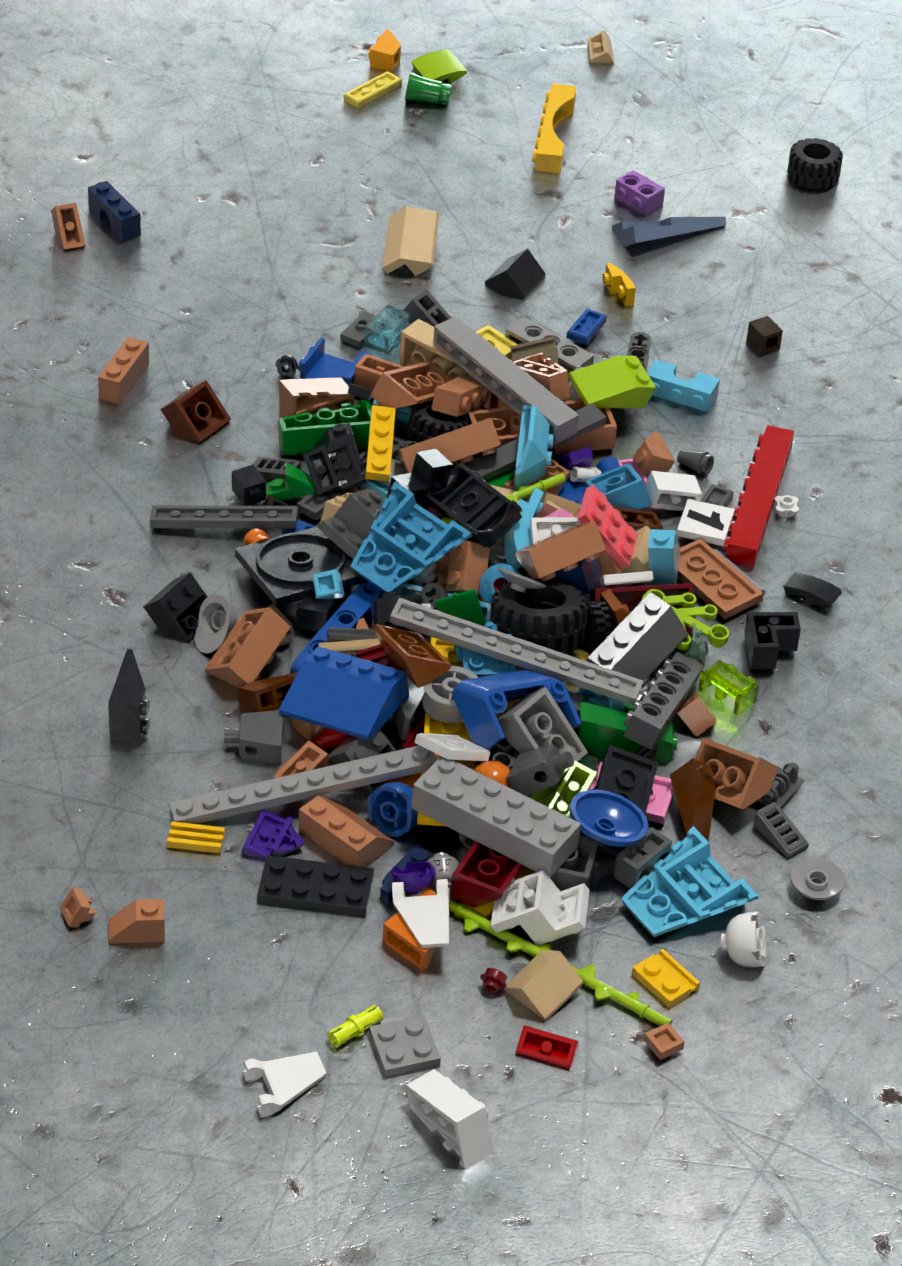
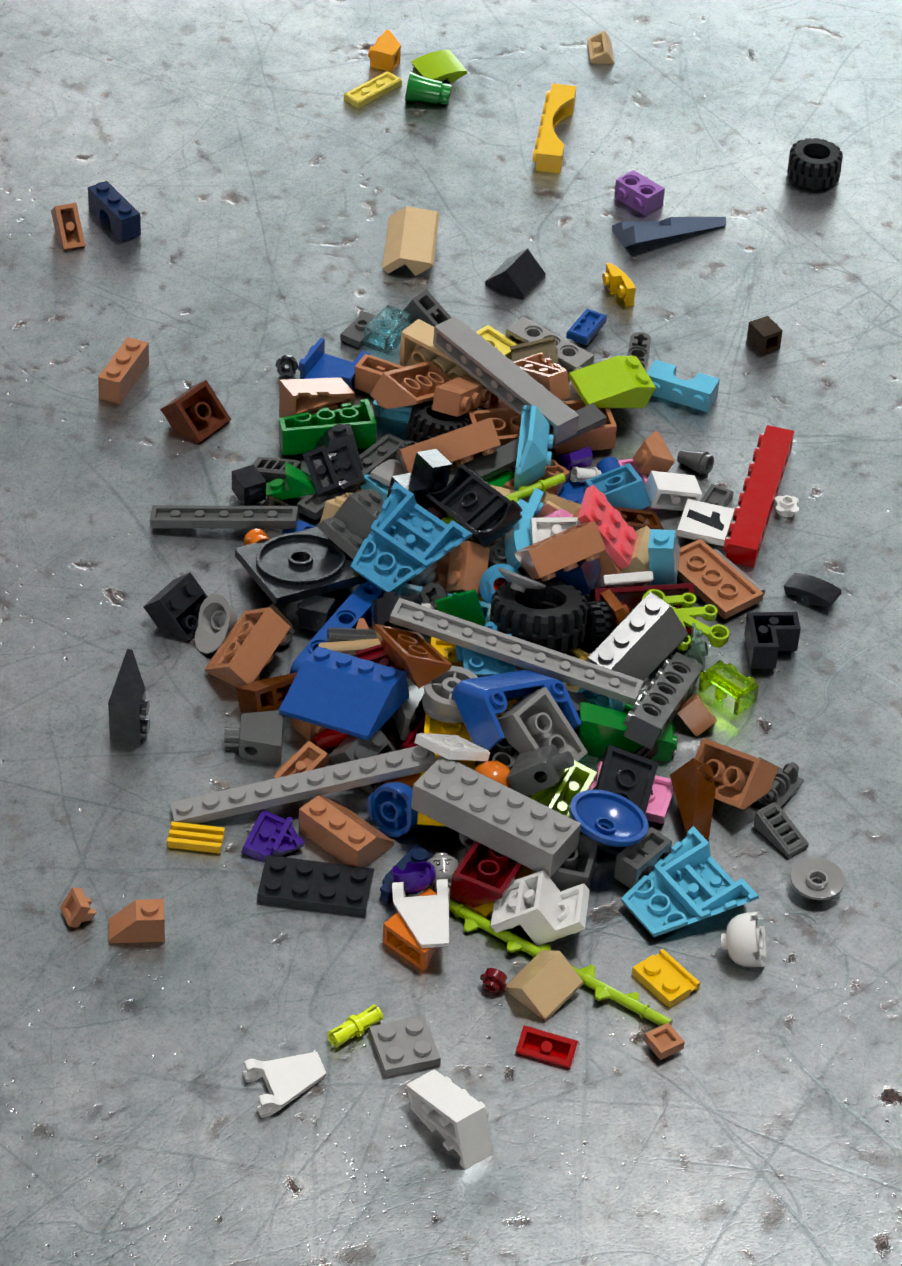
medium azure slope [312,569,345,599] -> none
black slope [348,383,375,405] -> none
yellow plate [365,405,396,482] -> none

